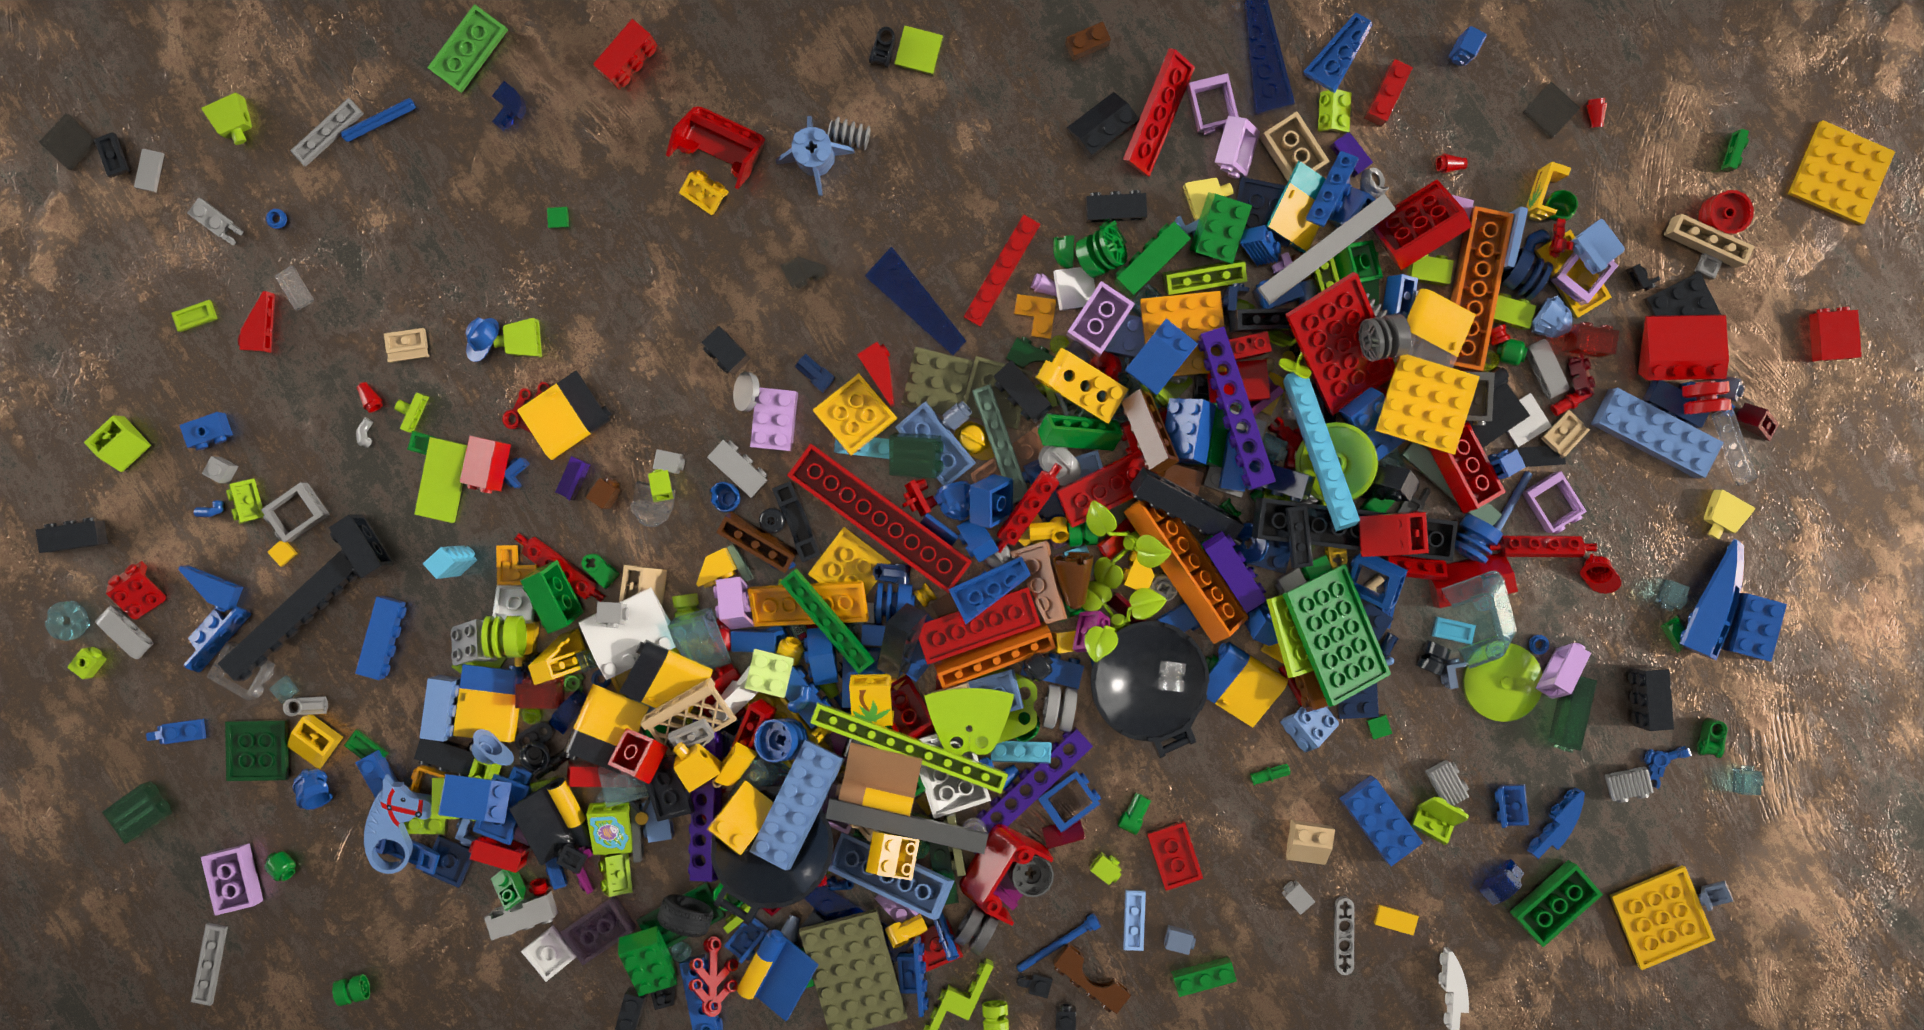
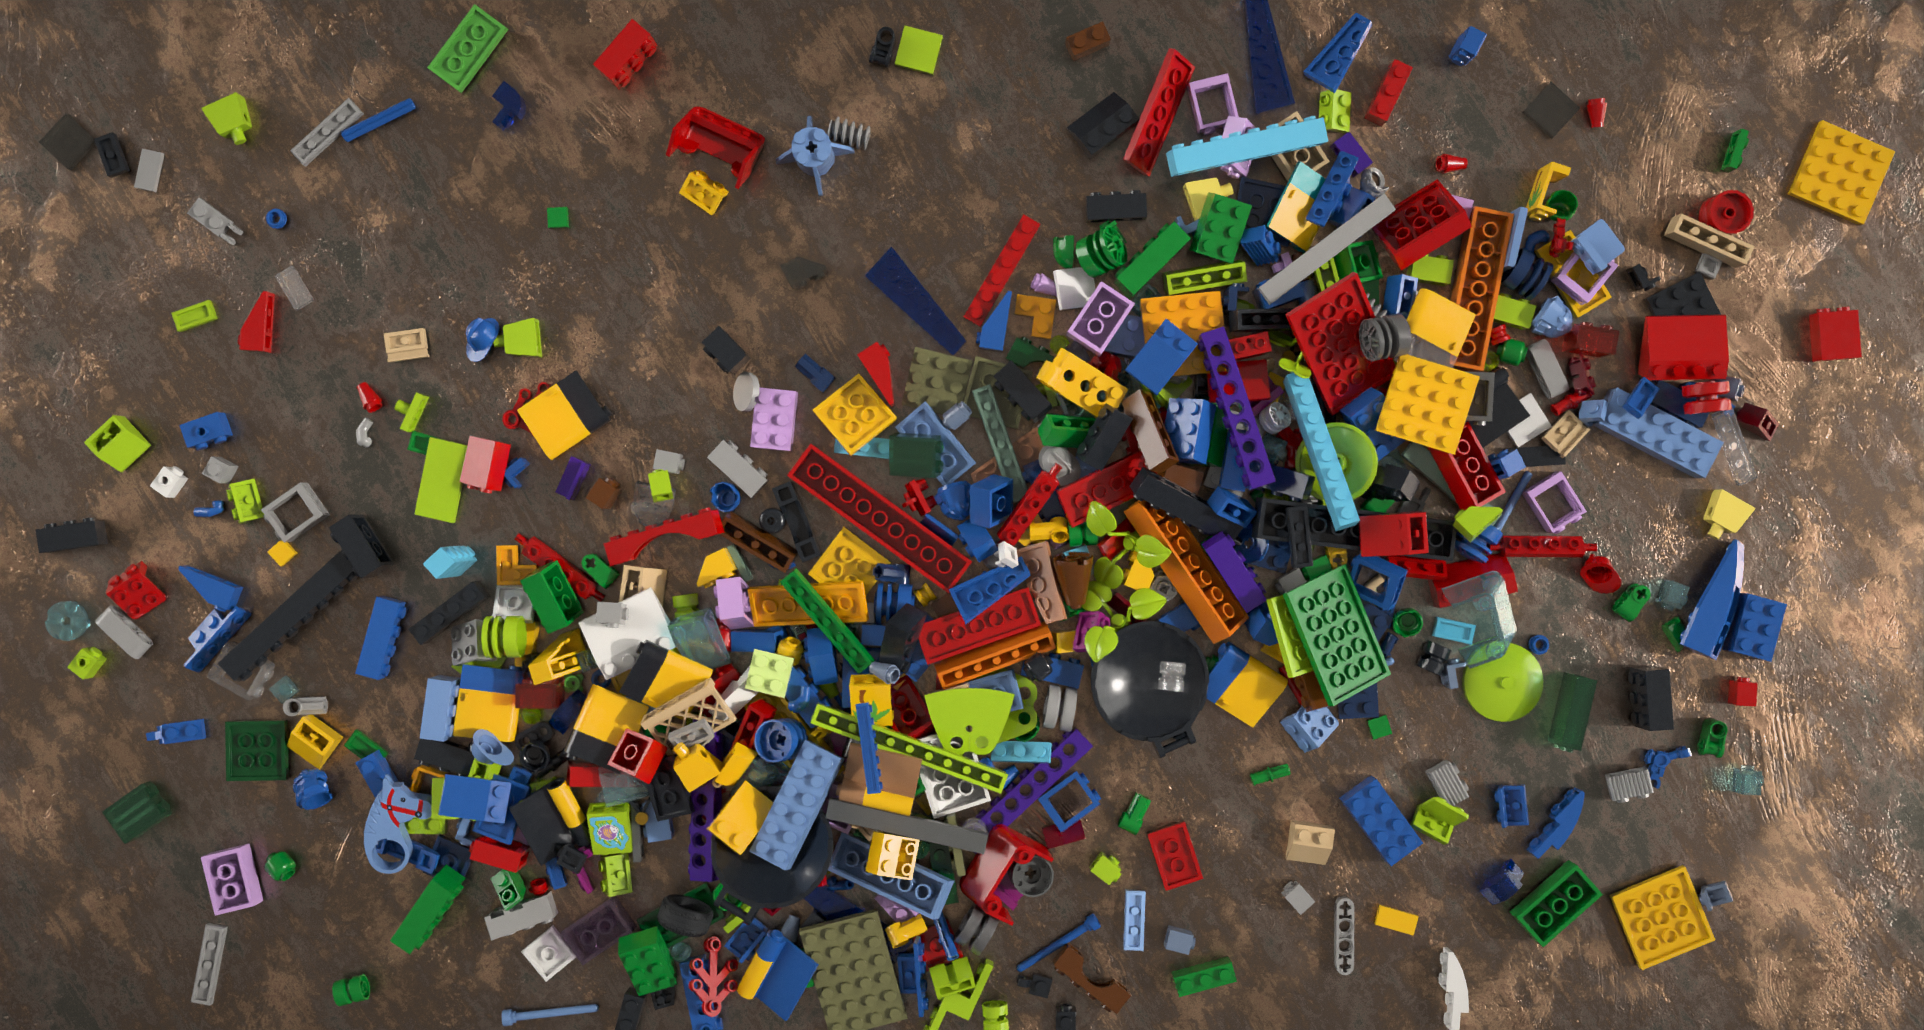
yellow piece [954,421,994,461] -> none
lavender window [1536,643,1591,699] -> none
none -> white brick [150,466,189,498]
none -> green brick [390,865,466,954]
none -> black arch [408,581,491,645]
none -> medium blue piece [502,1004,599,1026]
none -> red arch [603,507,725,566]
none -> blue piece [856,702,883,794]
none -> sand blue cone [869,661,900,684]
none -> lime brick [929,957,976,999]
none -> blue slope [976,291,1012,352]
none -> white tile [994,541,1018,568]
none -> black brick [1075,403,1133,471]
none -> medium azure brick [1166,116,1328,177]
none -> blue brick [1207,486,1257,528]
none -> white wheel [1259,402,1291,434]
none -> green hair [1392,608,1423,638]
none -> lime slope [1453,506,1503,543]
none -> medium blue bracket [1579,399,1608,427]
none -> green piece [1612,583,1651,622]
none -> blue tile [1622,377,1660,419]
none -> red brick [1728,677,1758,707]

